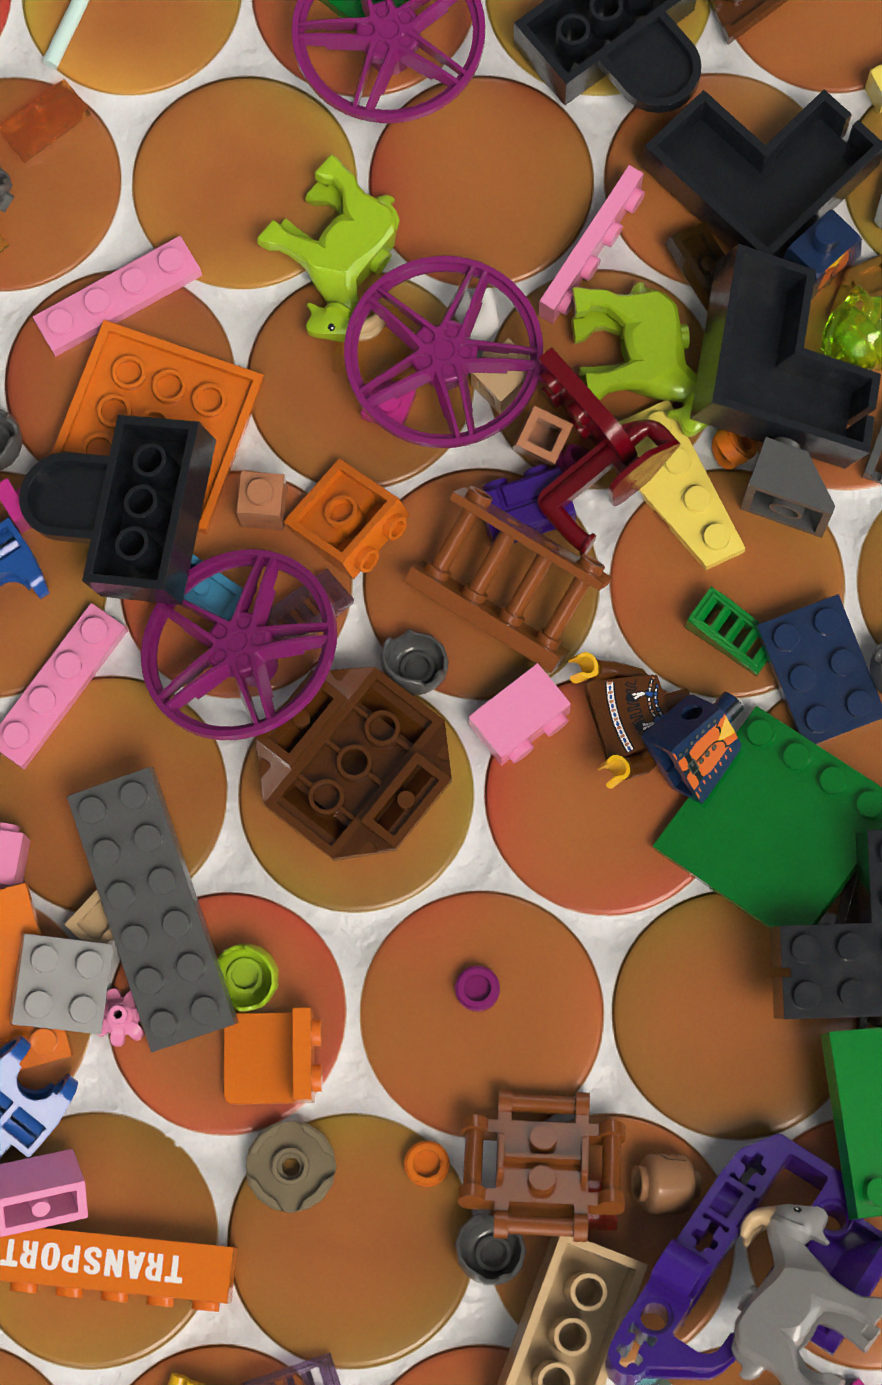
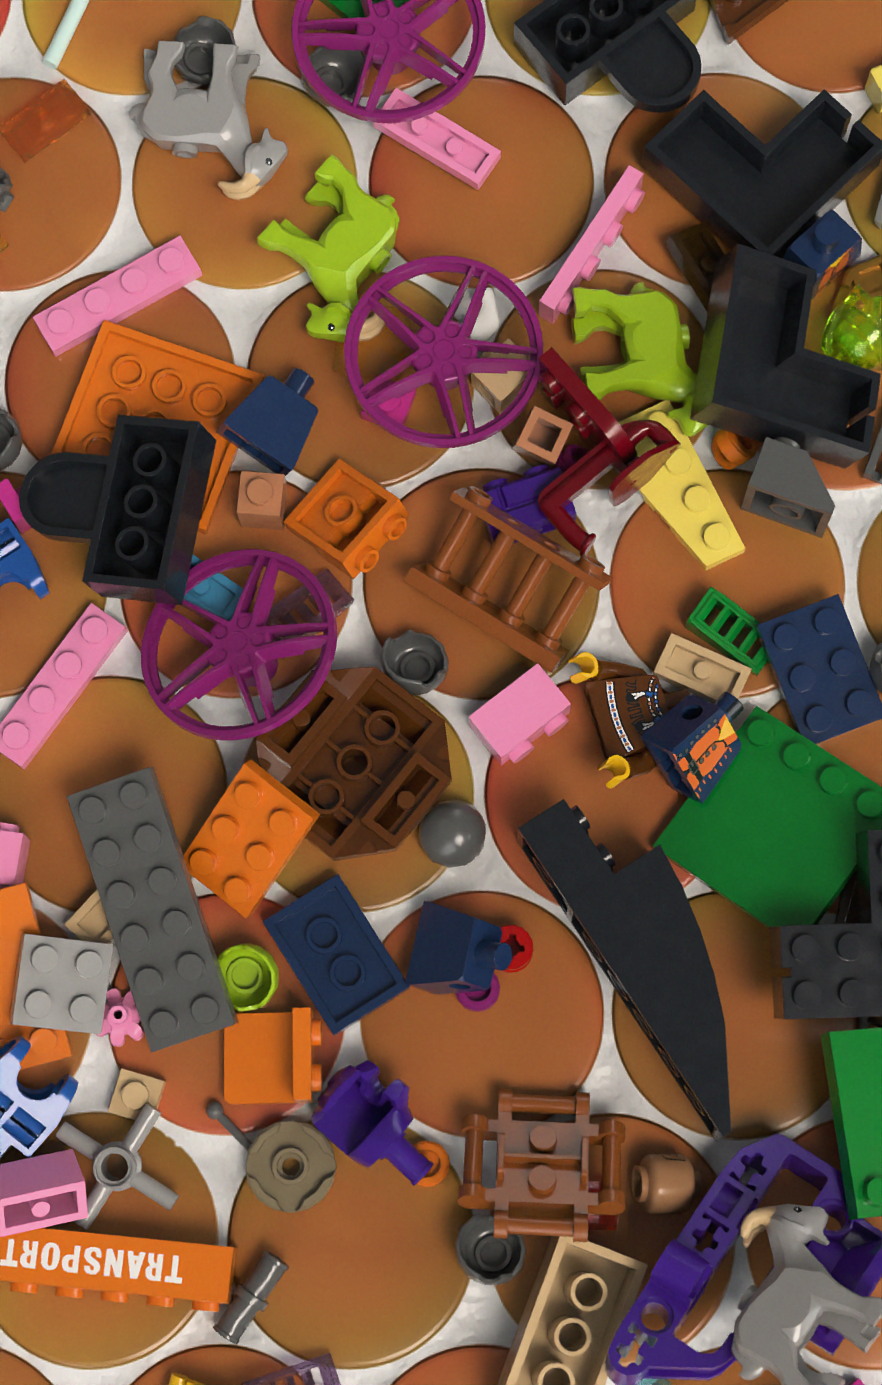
none -> light grey bar [56,1103,180,1230]
none -> tan plate [108,1068,166,1120]
none -> light grey animal [129,41,288,200]
none -> dark grey hair [174,16,236,85]
none -> orange plate [183,760,320,918]
none -> dark grey hinge [206,1102,252,1151]
none -> dark grey pin [213,1250,289,1344]
none -> dark blue torso [216,368,318,476]
none -> dark blue plate [262,874,410,1037]
none -> dark grey hair [302,46,365,107]
none -> dark purple piece [311,1060,434,1186]
none -> bright pink plate [373,88,501,190]
none -> dark blue torso [405,901,512,995]
none -> dark grey hair [419,798,486,868]
none -> red wheel [500,925,533,973]
none -> black slope [517,799,731,1142]
none -> tan plate [653,633,752,703]

